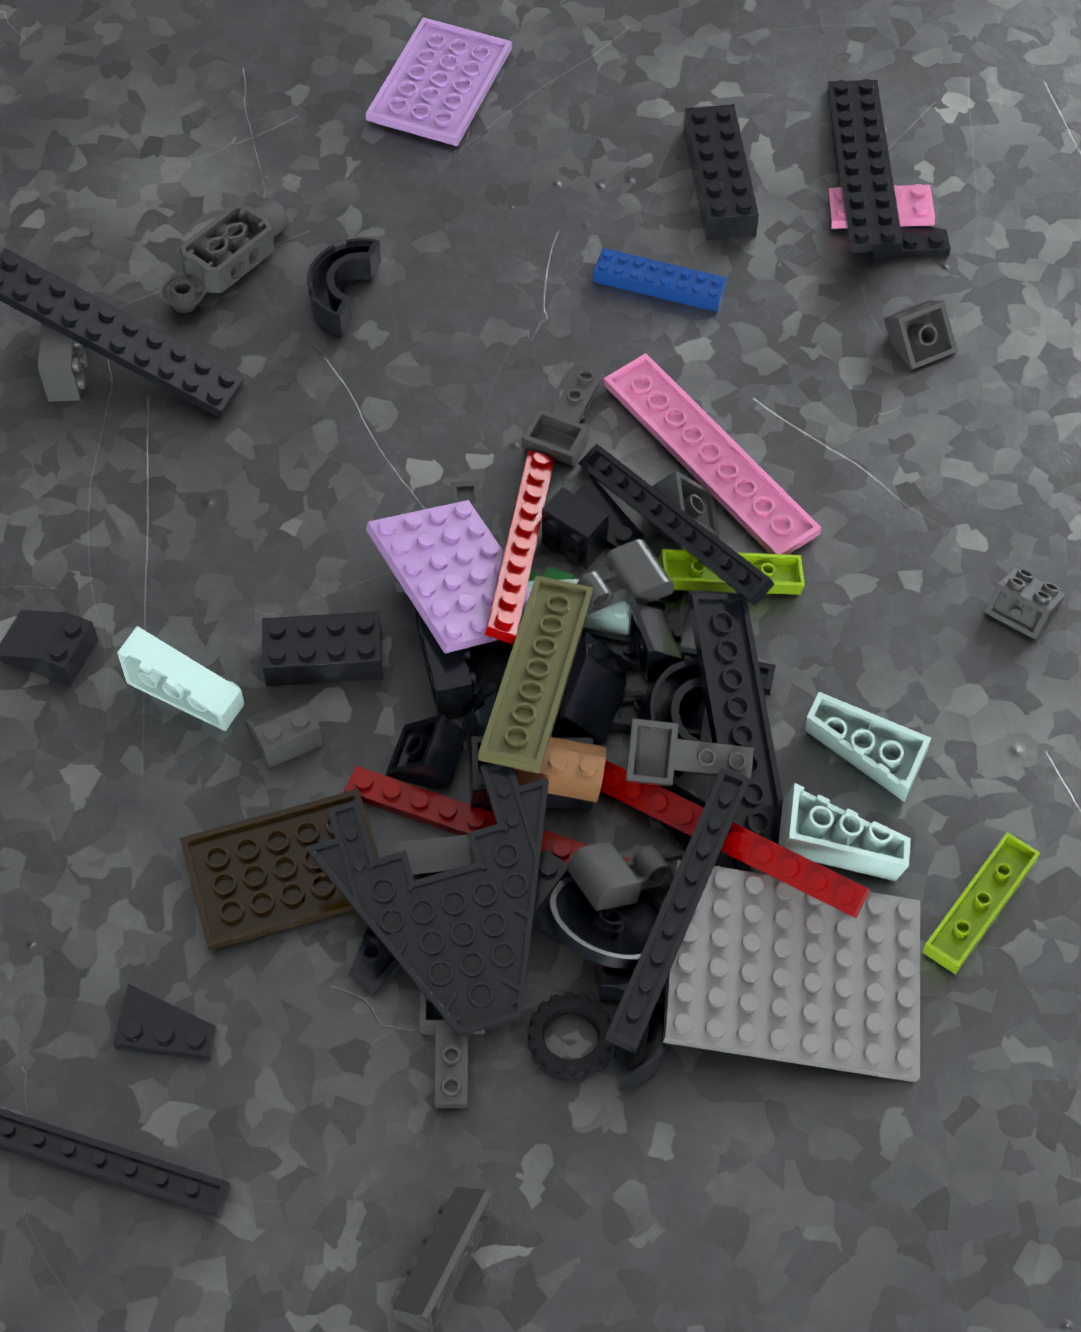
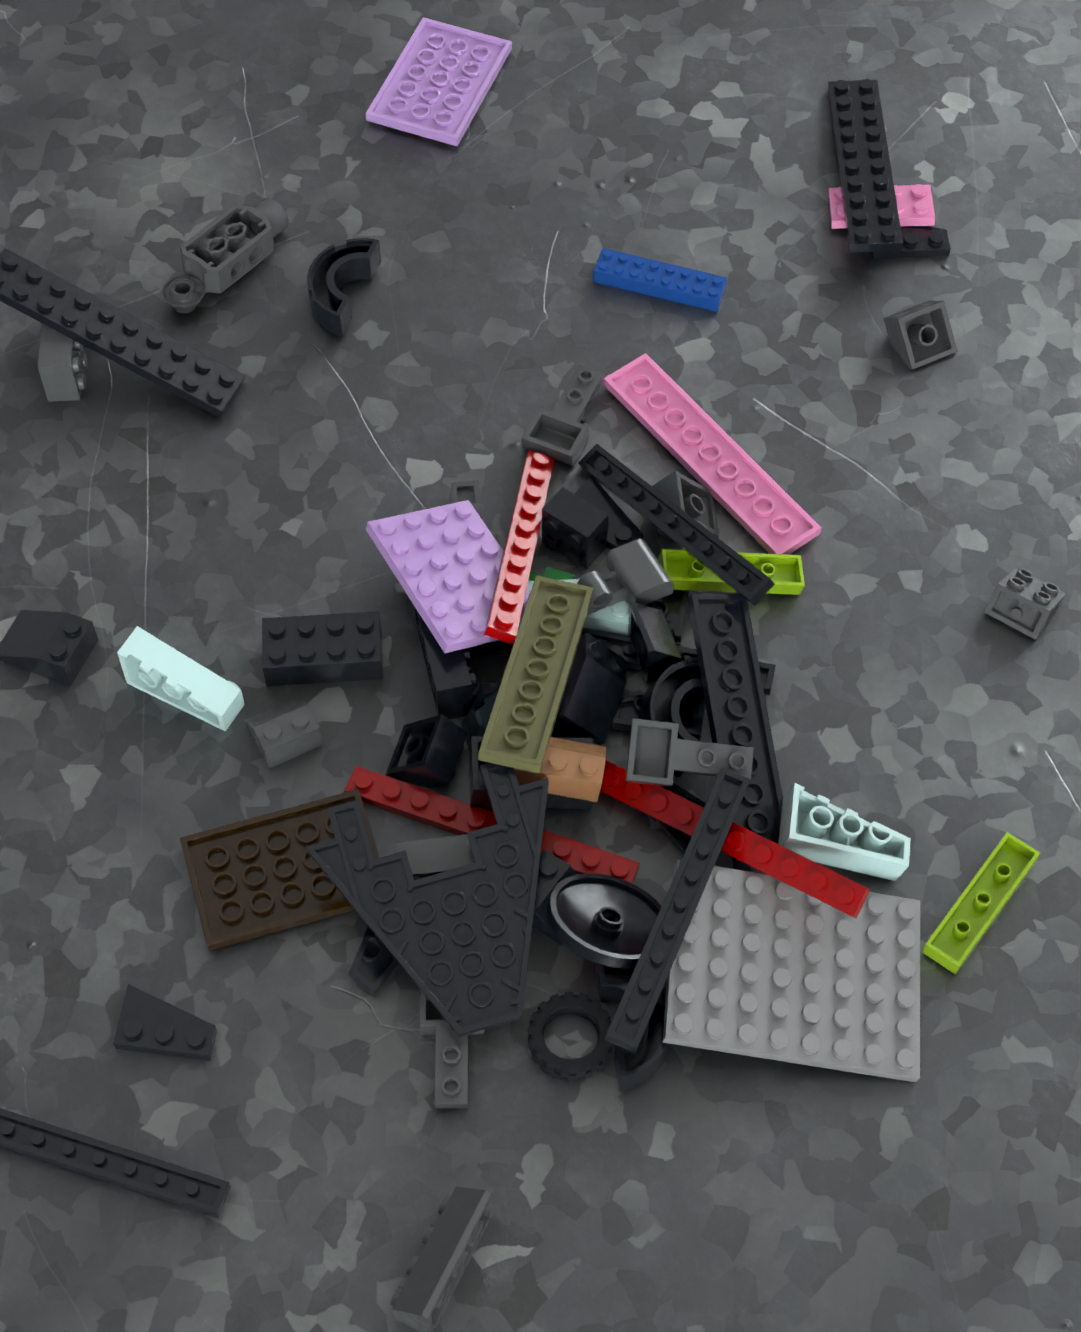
dark grey plate [567,842,685,911] -> none
black brick [683,104,759,240] -> none
light aqua wedge [805,692,931,802] -> none

